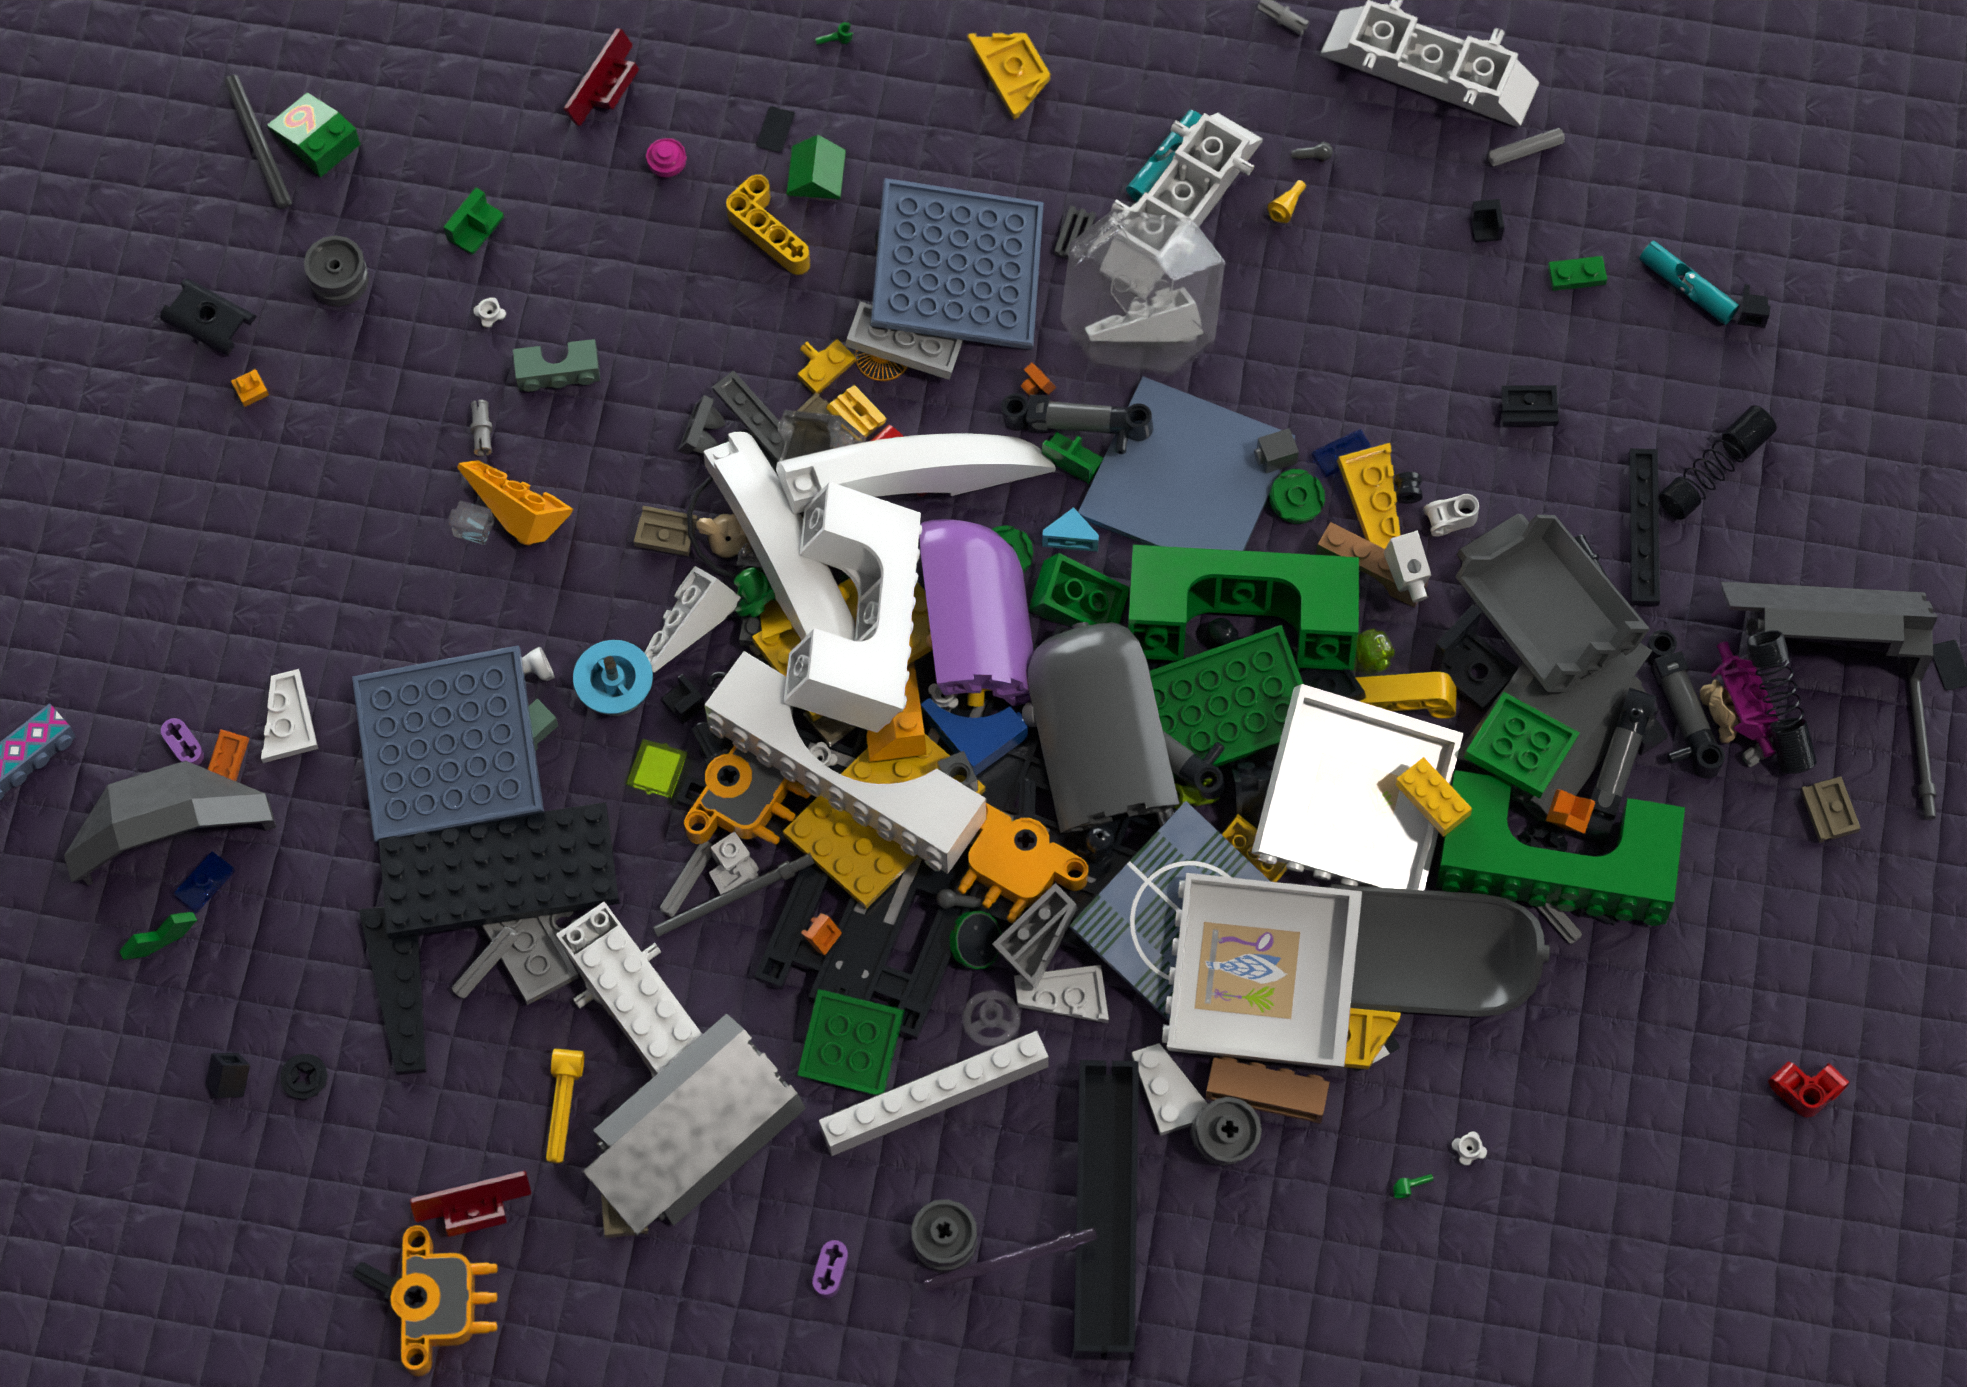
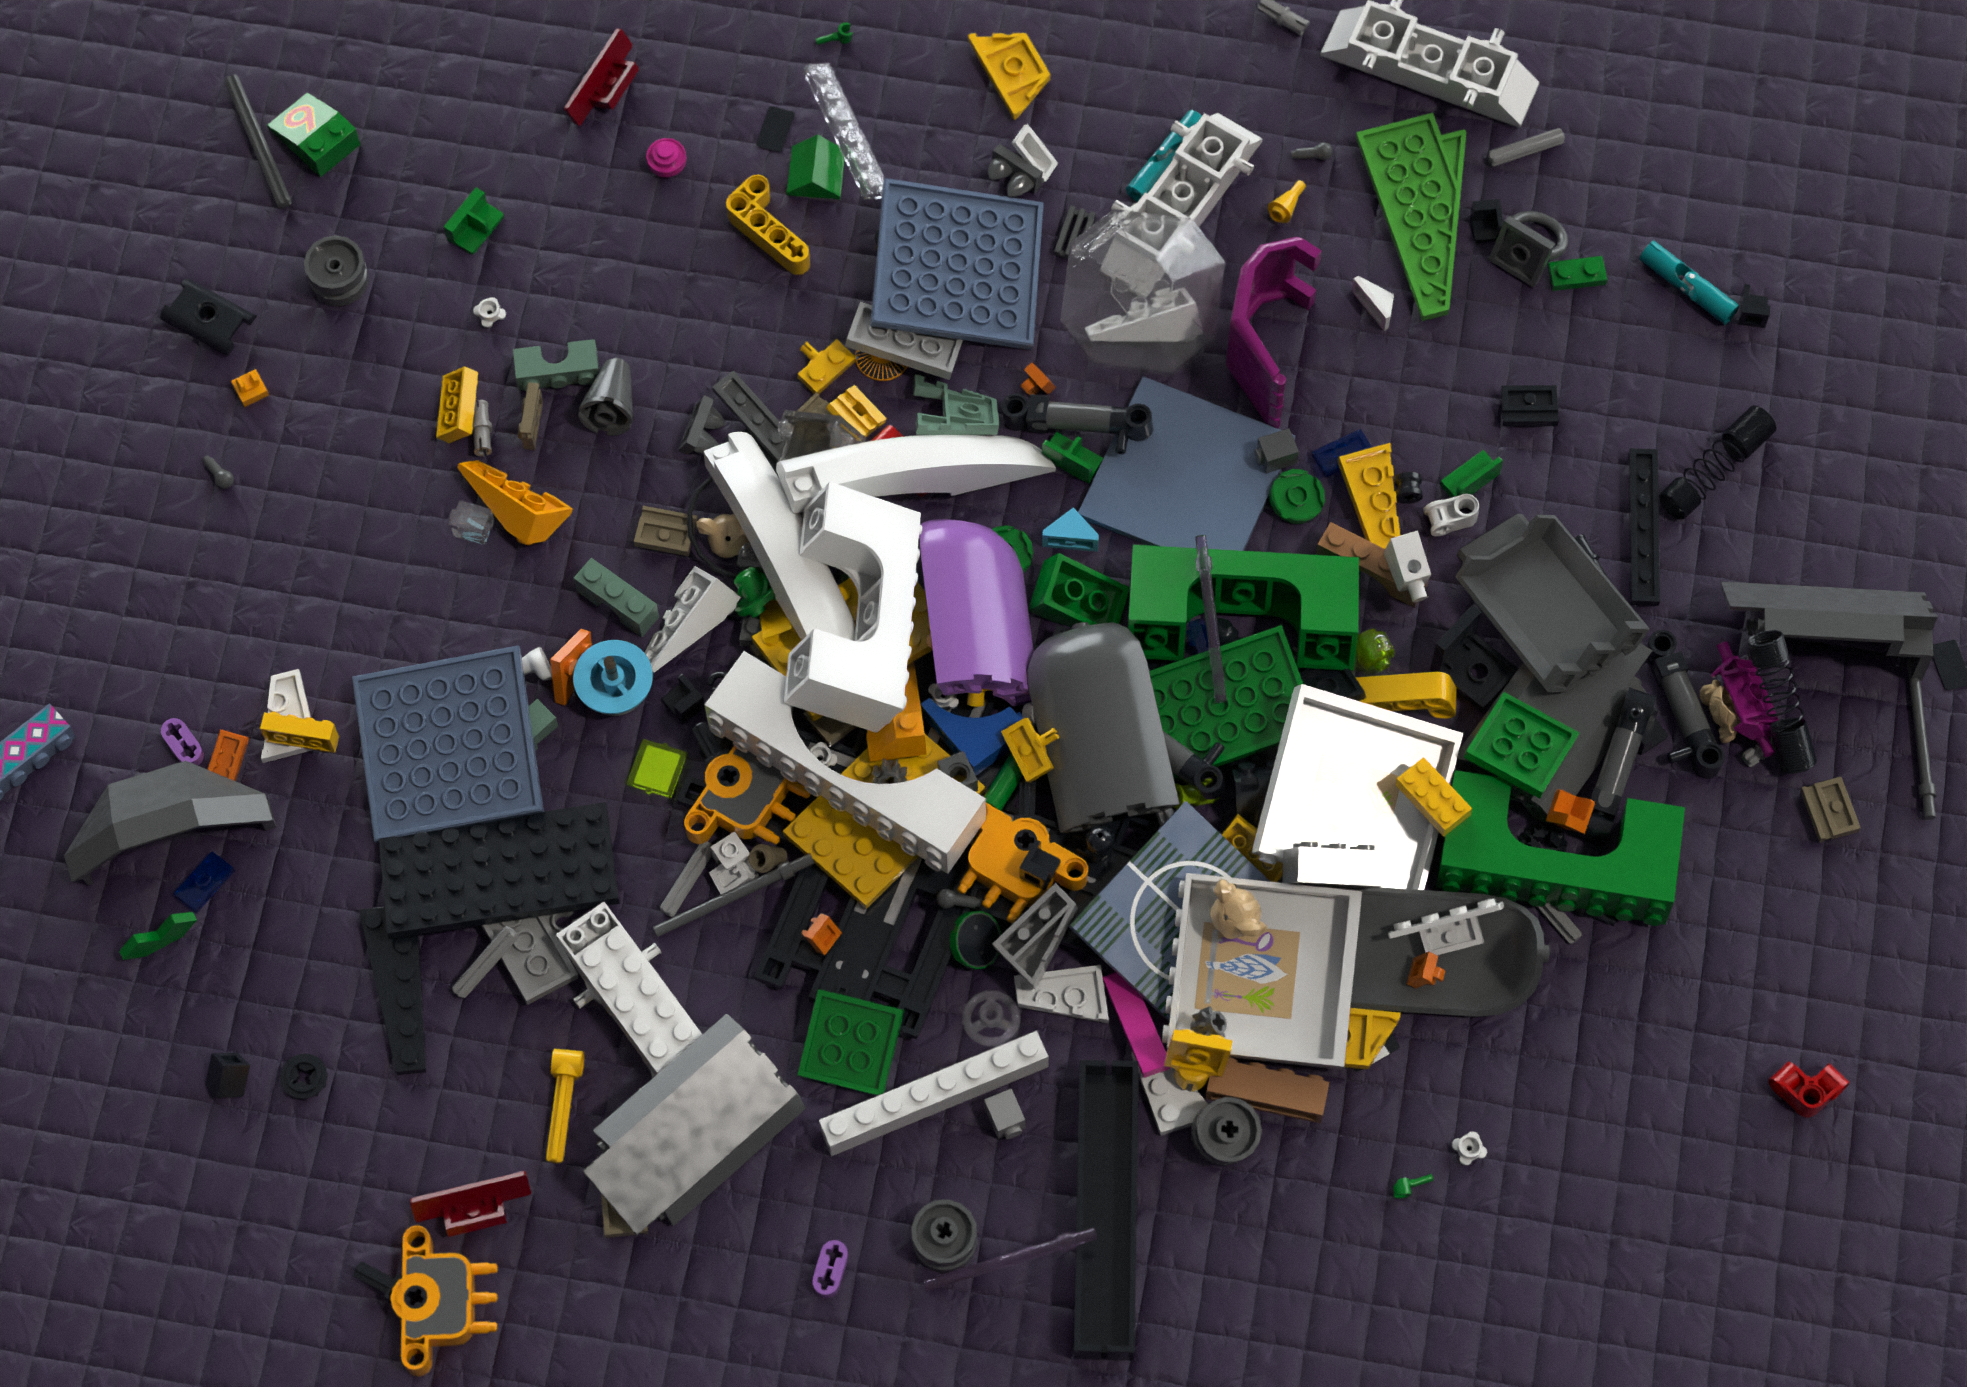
none -> dark grey piece [202,455,234,489]
none -> yellow piece [260,712,339,753]
none -> yellow piece [436,366,478,443]
none -> dark tan plate [518,382,543,450]
none -> orange wing [550,629,593,706]
none -> sand green arch [574,558,659,638]
none -> dark grey cone [578,358,633,436]
none -> dark tan cone [749,844,787,873]
none -> clear plate [803,63,885,200]
none -> dark grey gear [873,758,907,784]
none -> sand green wing [913,374,999,435]
none -> green piece [983,752,1023,811]
none -> light grey brick [984,1089,1025,1139]
none -> dark grey tile [988,144,1043,197]
none -> yellow plate [1001,718,1059,782]
none -> white slope [1012,124,1058,182]
none -> black panel [1019,840,1061,890]
none -> dark pink tile [1103,973,1171,1078]
none -> yellow plate [1164,1029,1233,1091]
none -> clear blue plate [1187,619,1212,654]
none -> dark grey gear [1190,1006,1227,1038]
none -> bar [1195,535,1227,703]
none -> tan hair [1210,879,1268,939]
none -> magenta windscreen [1226,237,1322,429]
none -> brick [1282,842,1384,889]
none -> white slope [1352,276,1394,331]
none -> bright green wing [1356,113,1466,321]
none -> white bracket [1388,898,1504,955]
none -> orange tile [1407,951,1445,989]
none -> green panel [1440,450,1503,498]
none -> dark grey tile [1488,211,1568,288]

